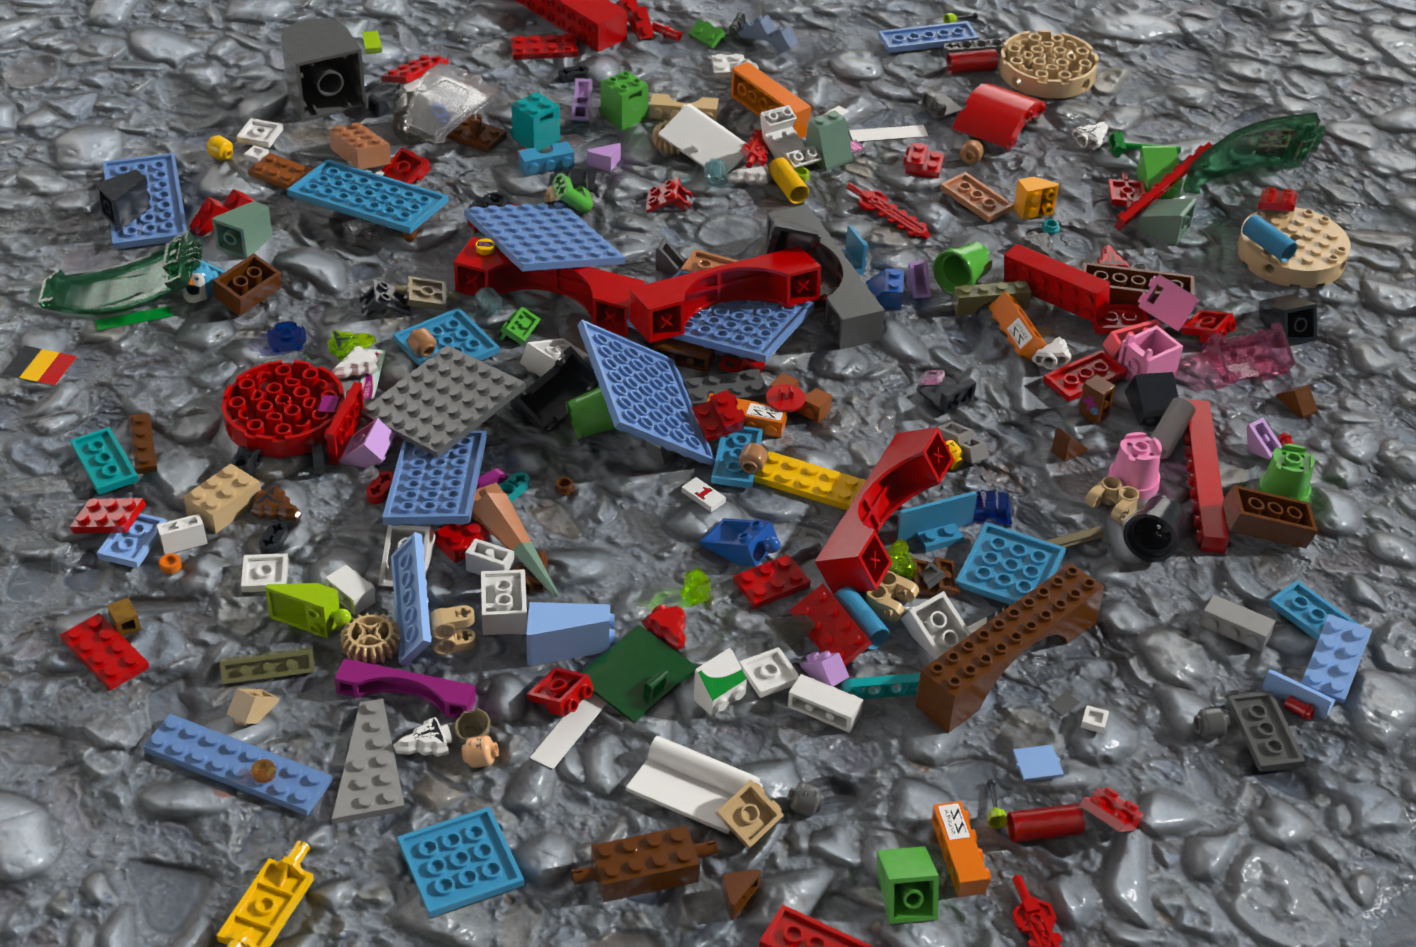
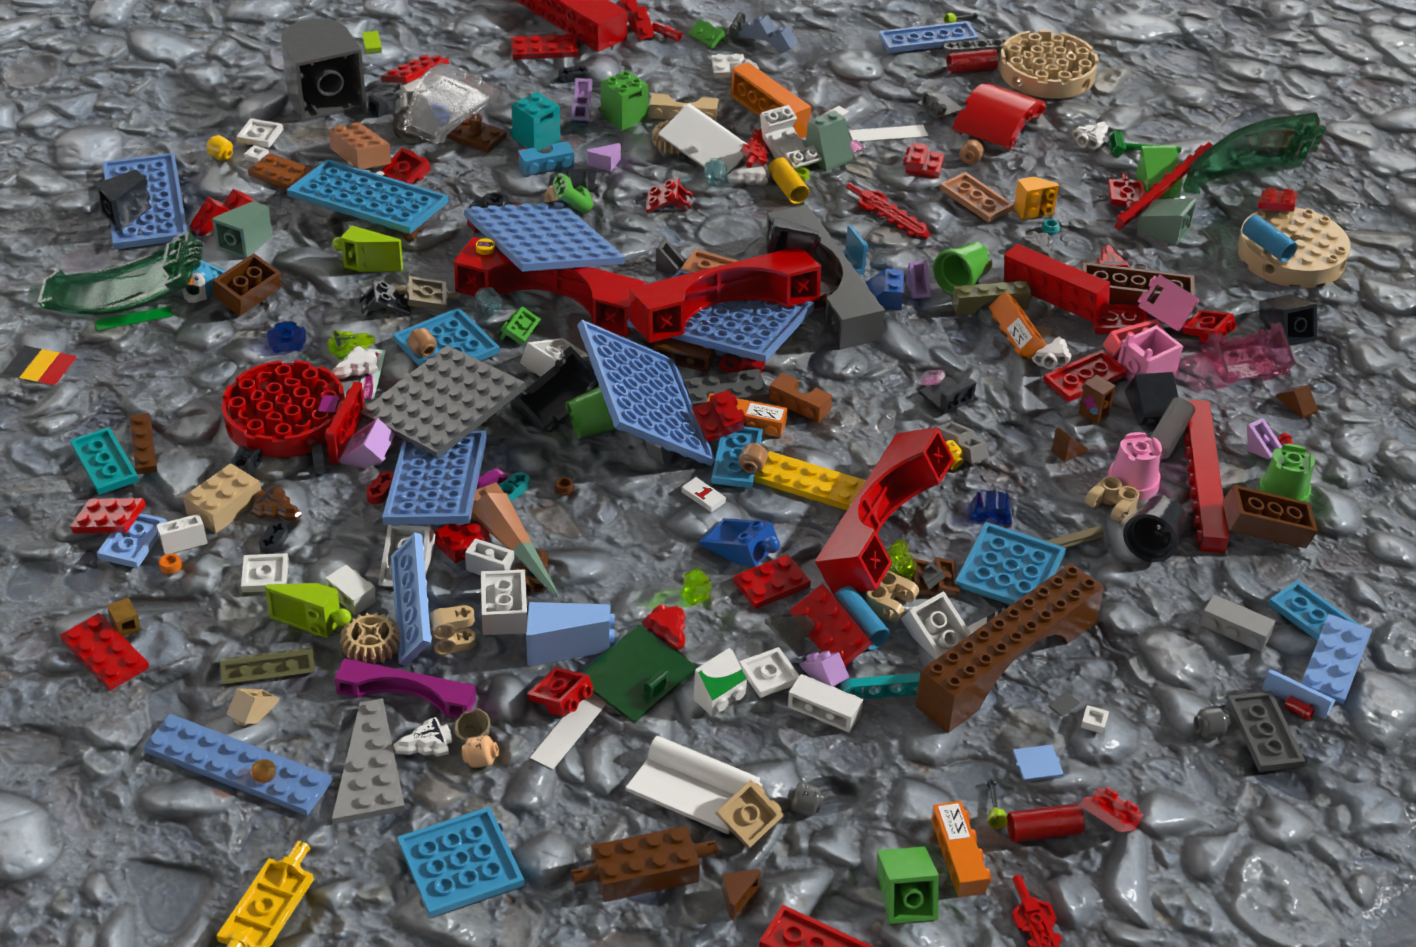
red piece [766,384,806,412] -> none
dark azure bracket [896,491,977,553] -> none
none -> lime slope [332,226,403,272]

